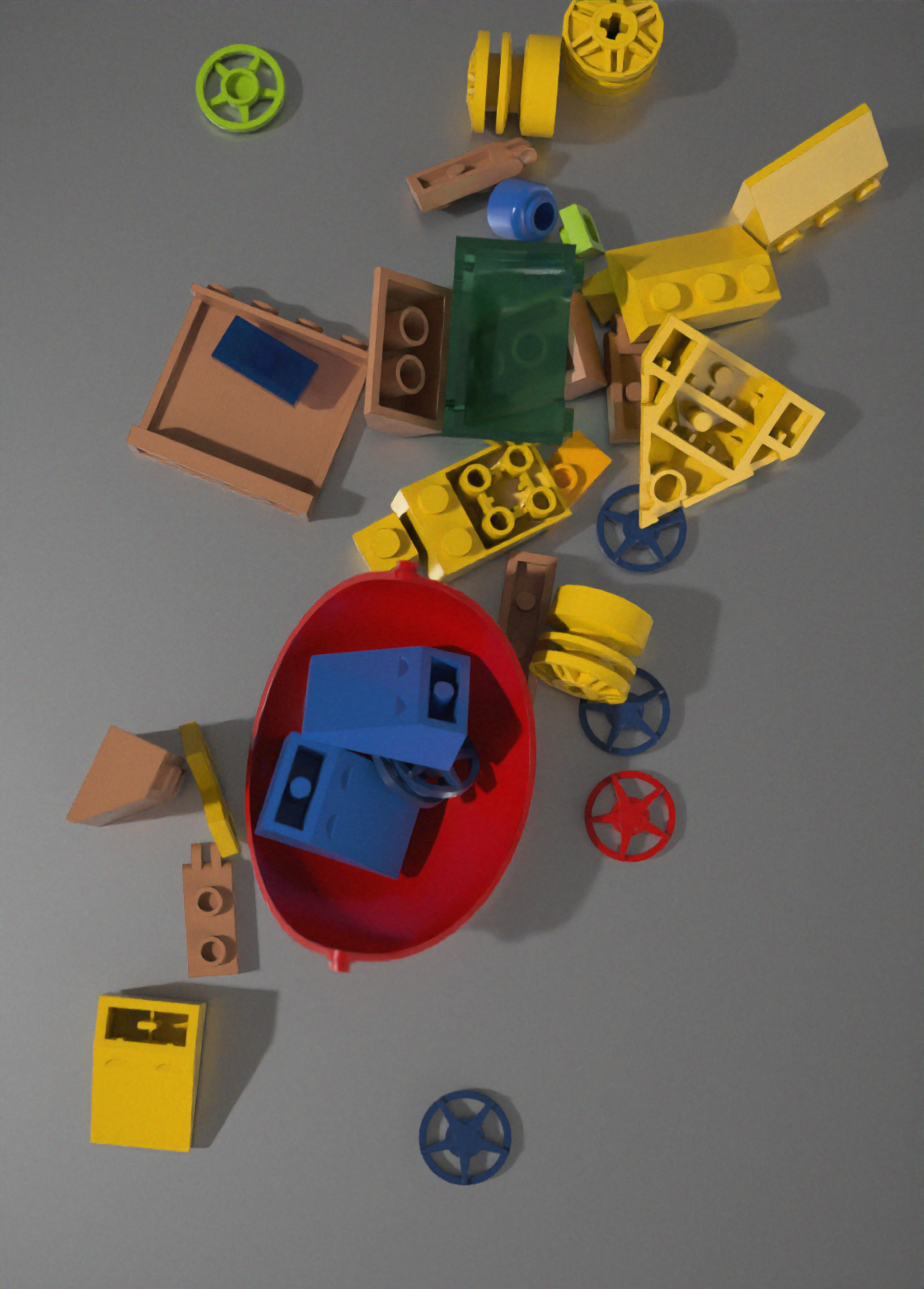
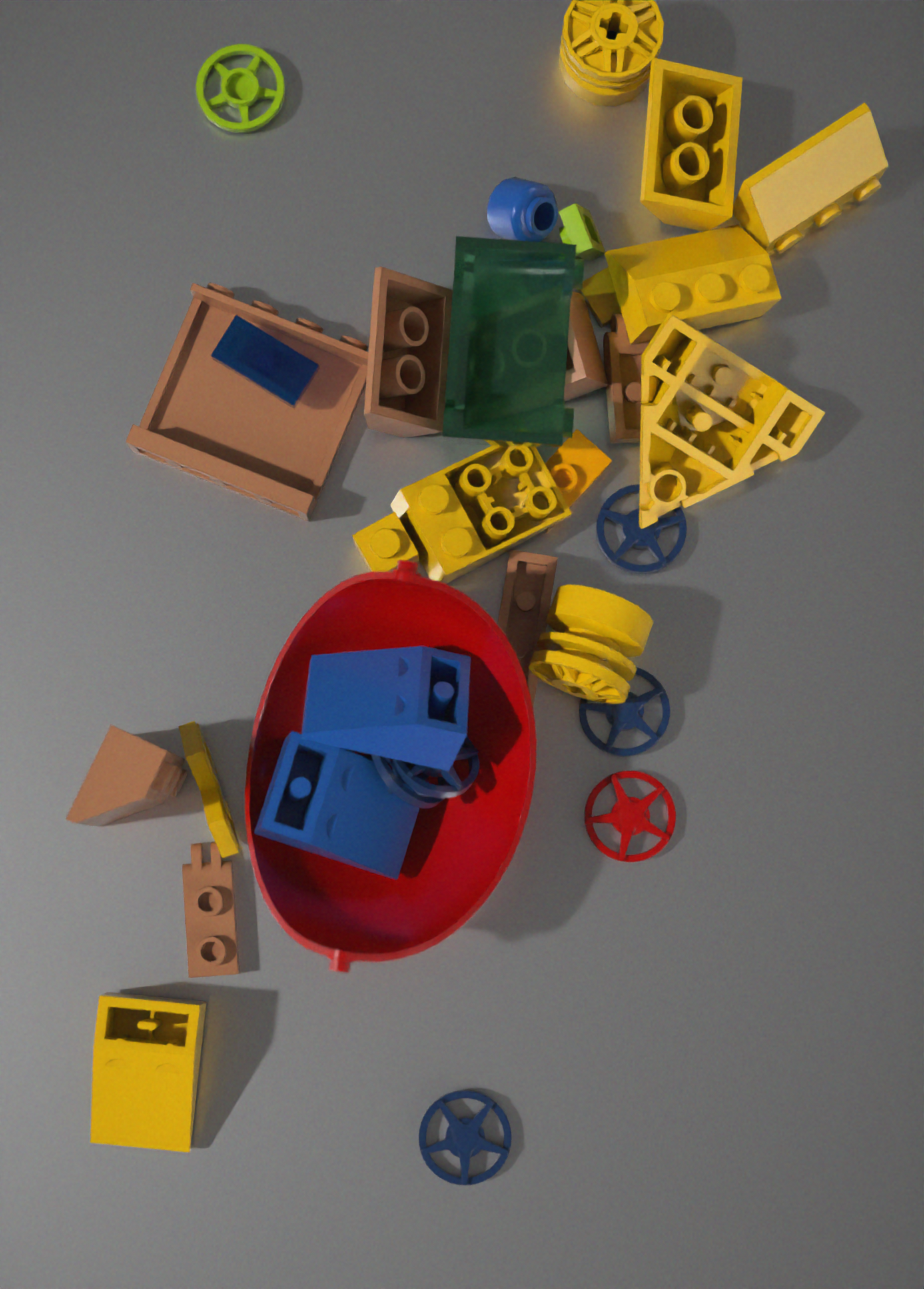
nougat hinge [406,136,537,213] -> none
yellow wheel [466,30,561,138] -> none
none -> yellow slope [640,58,743,231]

